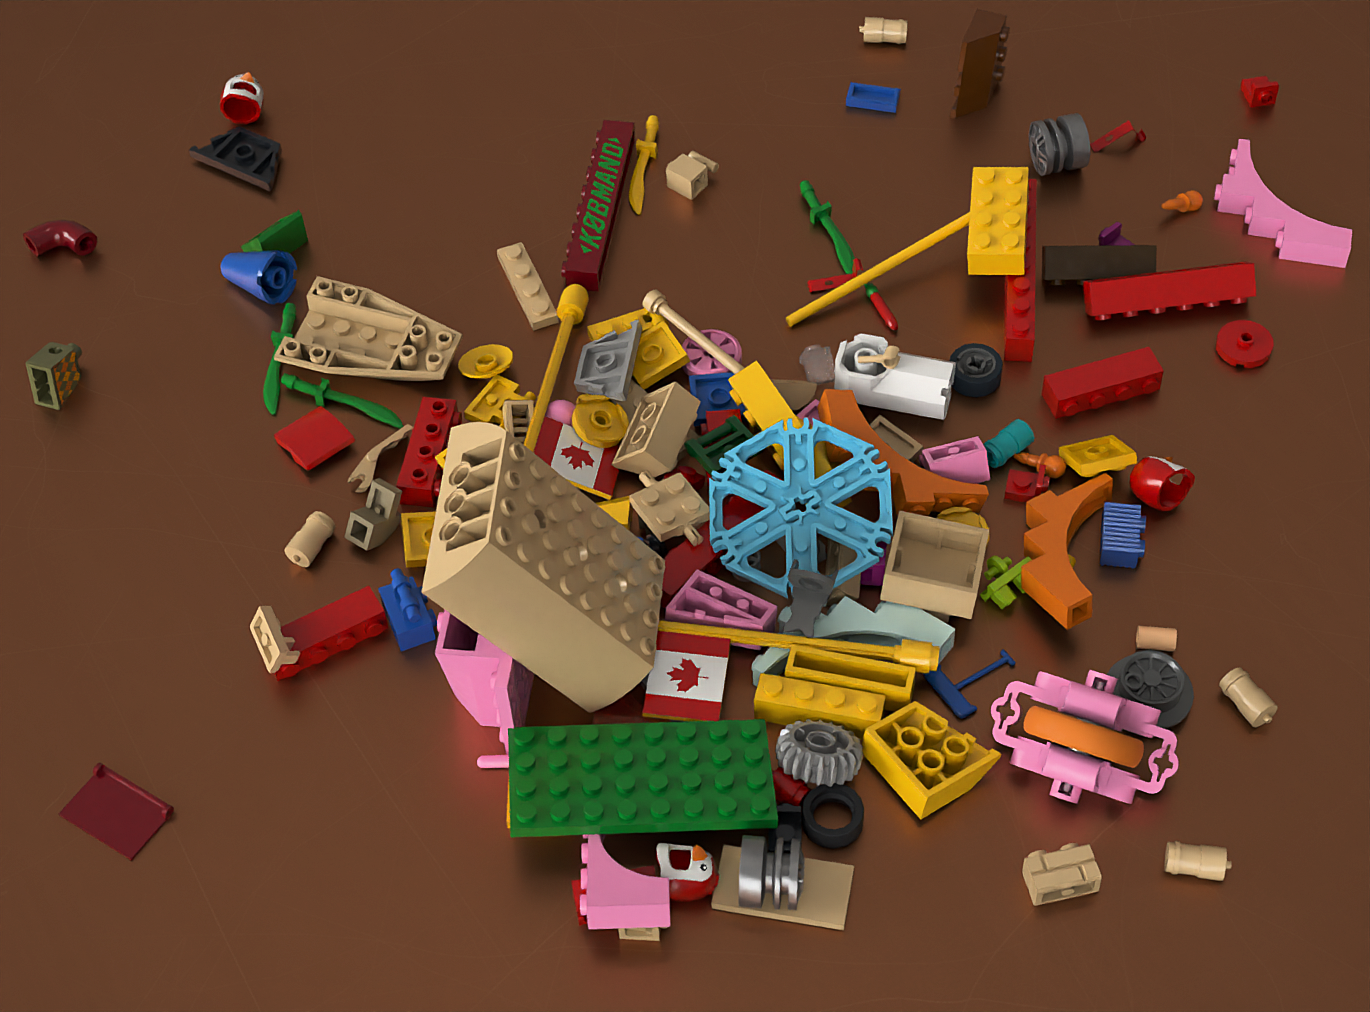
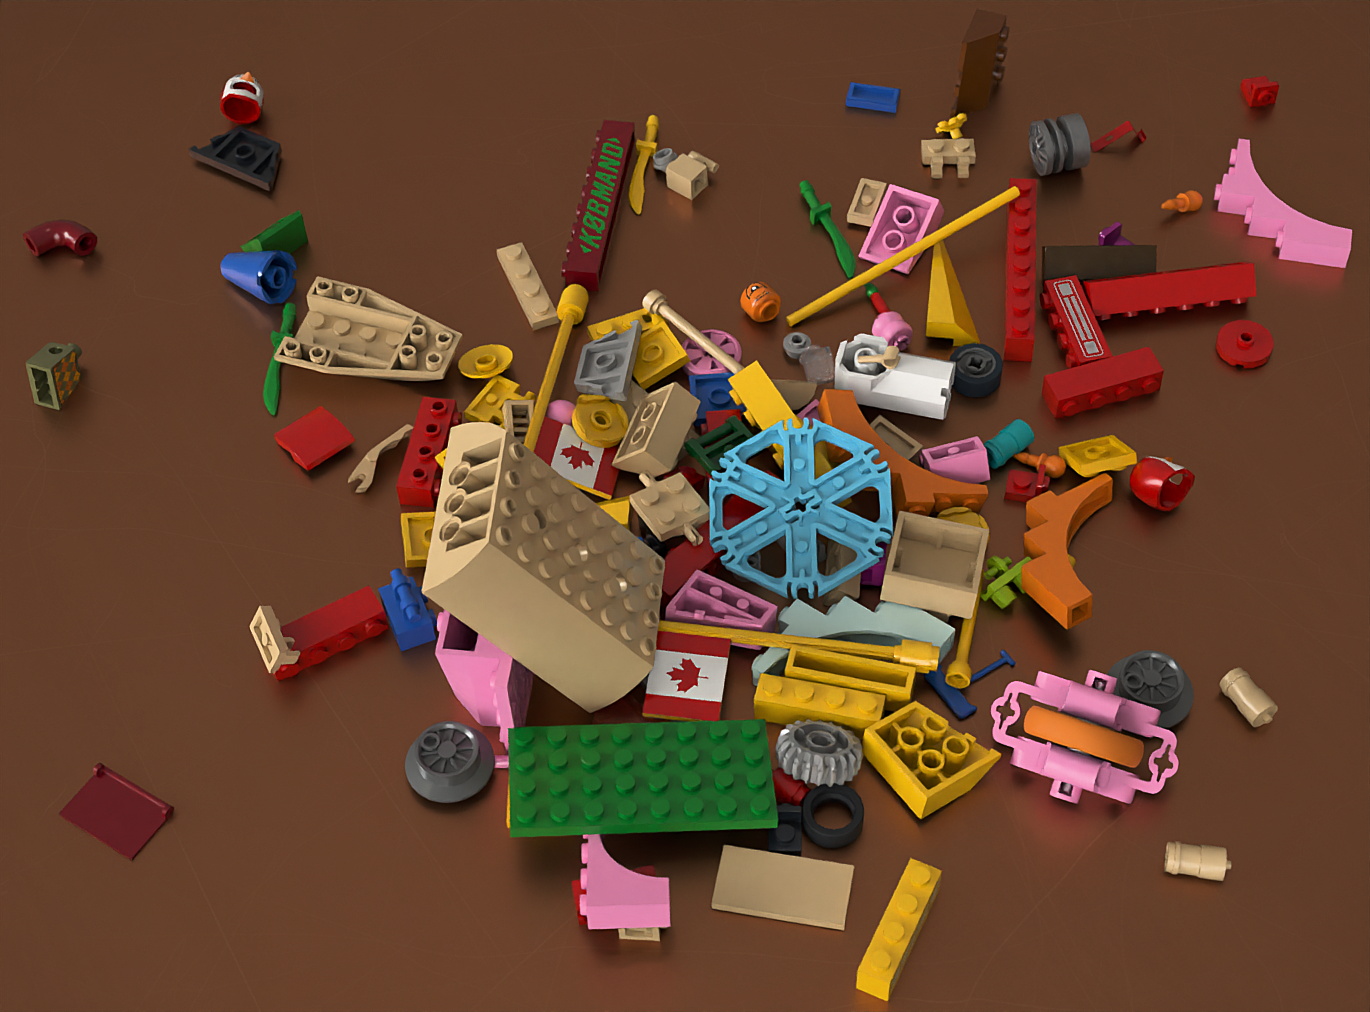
green sword [281,373,404,429] -> none
tan piece [284,511,336,567] -> none
dark tan brick [344,478,402,551] -> none
piece [656,843,720,901] -> none
flat silver wheel [739,835,805,910] -> none
dark grey hair [783,559,839,638] -> none
red piece [807,258,863,293] -> none
tan piece [859,17,908,44] -> none
yellow brick [967,167,1029,275] -> none
tan brick [1022,843,1102,906] -> none
blue brick [1100,501,1146,569] -> none
light nougat piece [1136,625,1177,652] -> none
none -> dark grey wheel [405,721,495,803]
none -> light grey plate [653,148,678,171]
none -> orange head [740,281,781,323]
none -> light grey plate [783,332,811,359]
none -> tan plate [847,178,887,227]
none -> yellow brick [856,858,942,1002]
none -> bright pink slope [859,184,945,274]
none -> bright pink piece [872,311,913,351]
none -> tan plate [921,138,976,179]
none -> yellow wedge [926,240,980,347]
none -> yellow plant [935,113,967,139]
none -> yellow piece [945,569,984,689]
none -> red brick [1039,275,1113,369]

